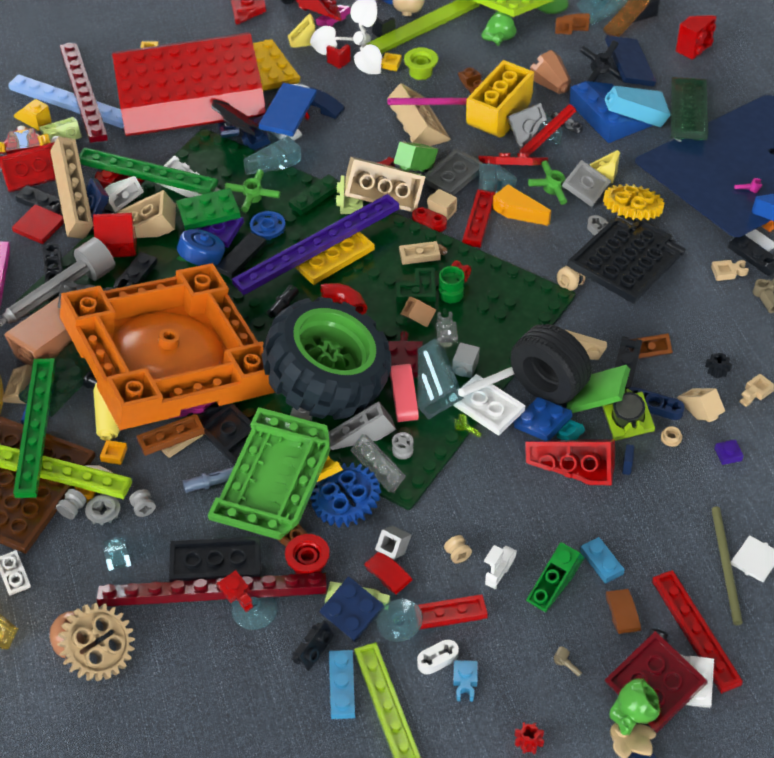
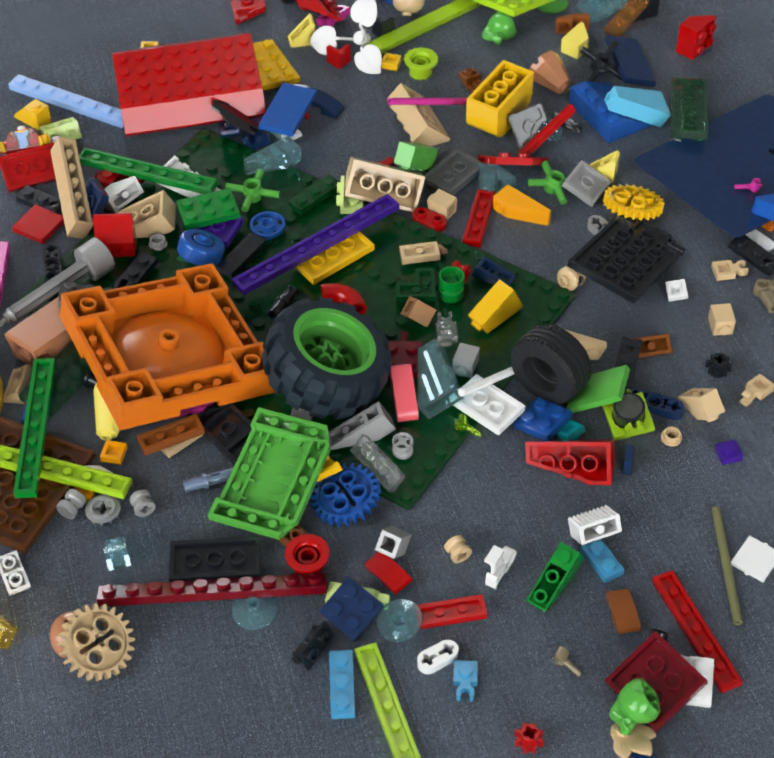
plate [60,43,108,143] -> none
red plate [217,570,253,612] -> none
none -> light grey plate [149,233,168,251]
none -> yellow slope [468,279,523,334]
none -> dark blue slope [472,256,517,287]
none -> light yellow slope [561,22,589,60]
none -> white brick [568,505,622,546]
none -> white tile [665,279,688,302]
none -> tan brick [708,303,736,336]

